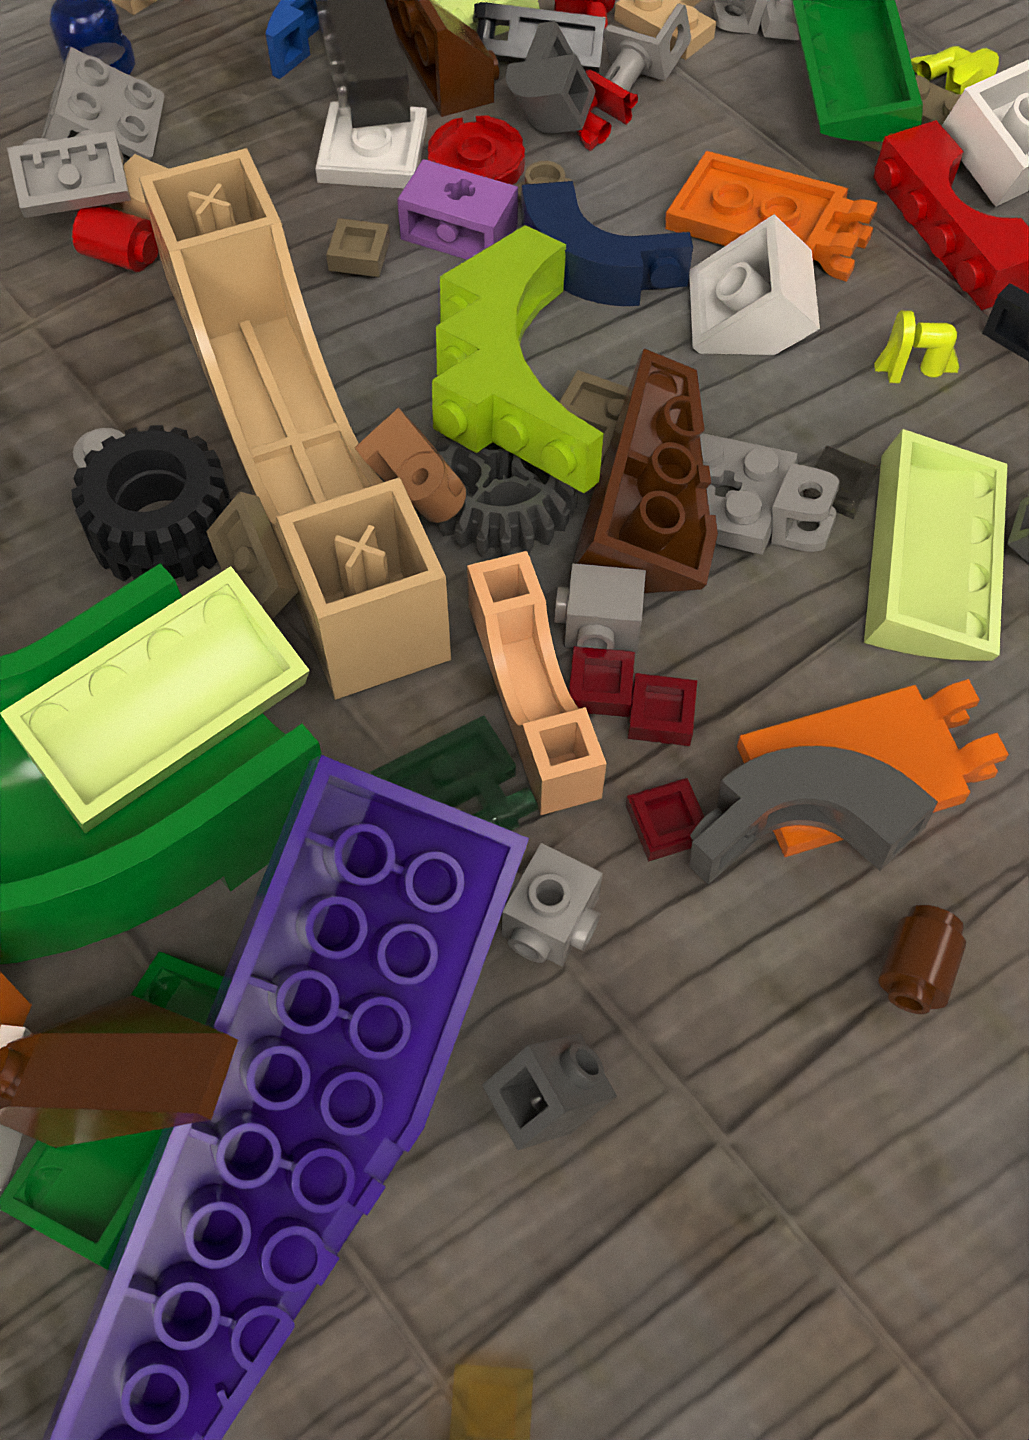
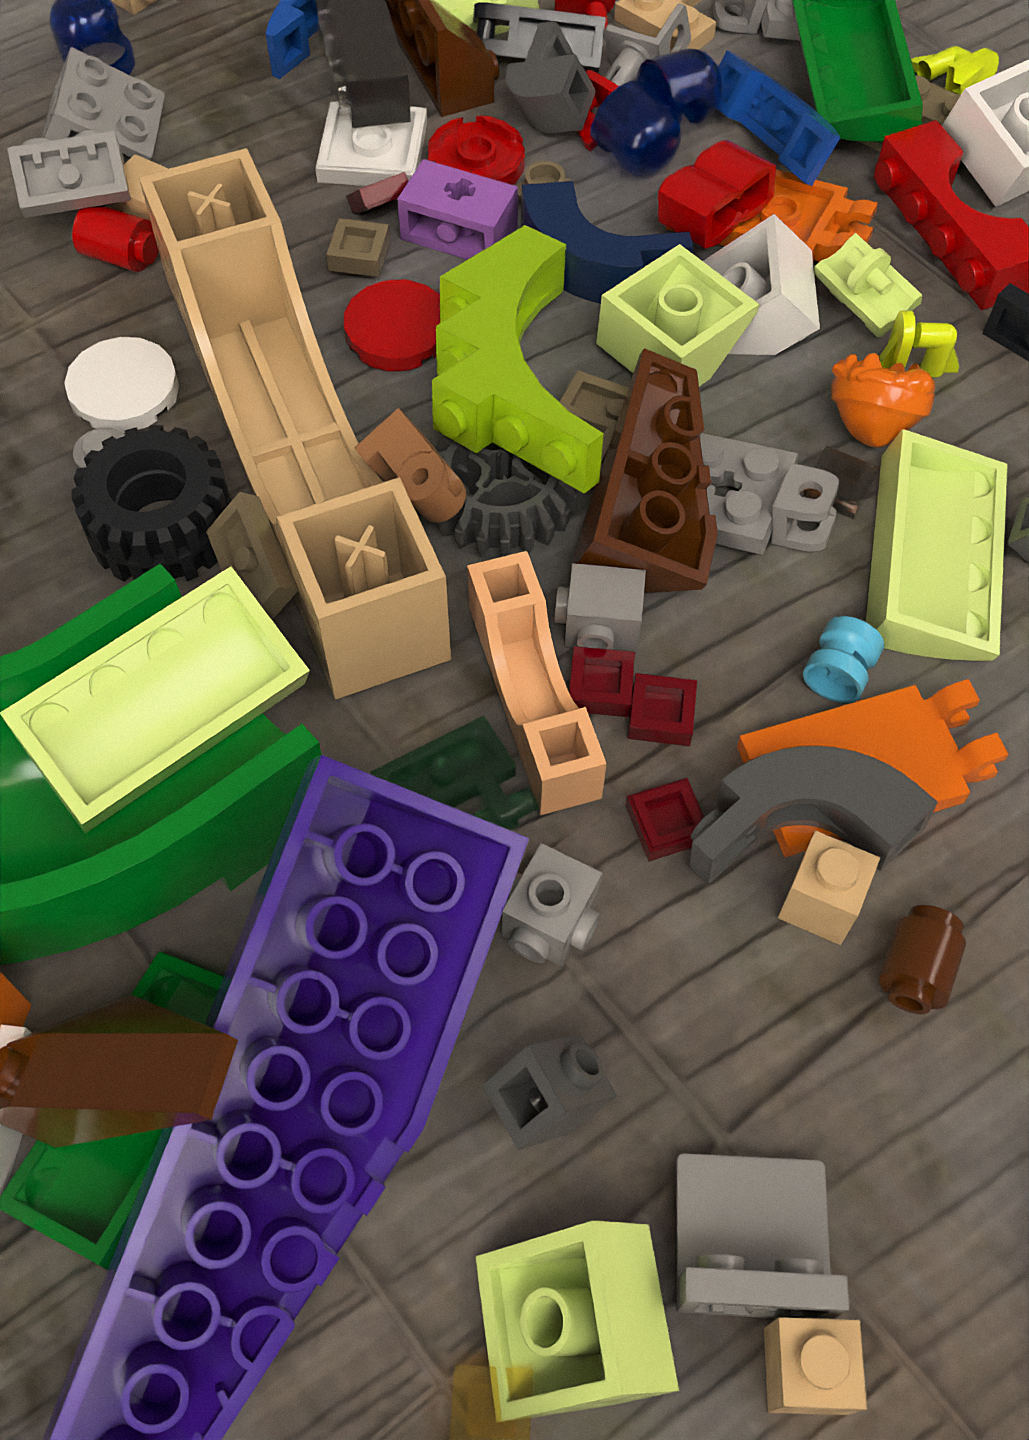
none -> white tile [64,337,180,433]
none -> red tile [344,279,440,371]
none -> tile [346,172,408,215]
none -> yellowish green slope [475,1221,679,1423]
none -> clear blue helmet [590,81,682,177]
none -> yellowish green slope [596,244,759,387]
none -> clear blue helmet [636,48,723,138]
none -> red brick [658,140,776,248]
none -> light grey bracket [675,1153,849,1319]
none -> blue slope [703,50,840,186]
none -> tan brick [764,1317,867,1415]
none -> tan brick [778,830,880,946]
none -> medium azure wheel [803,616,885,703]
none -> yellowish green hips [814,233,922,337]
none -> orange hair [831,353,935,448]

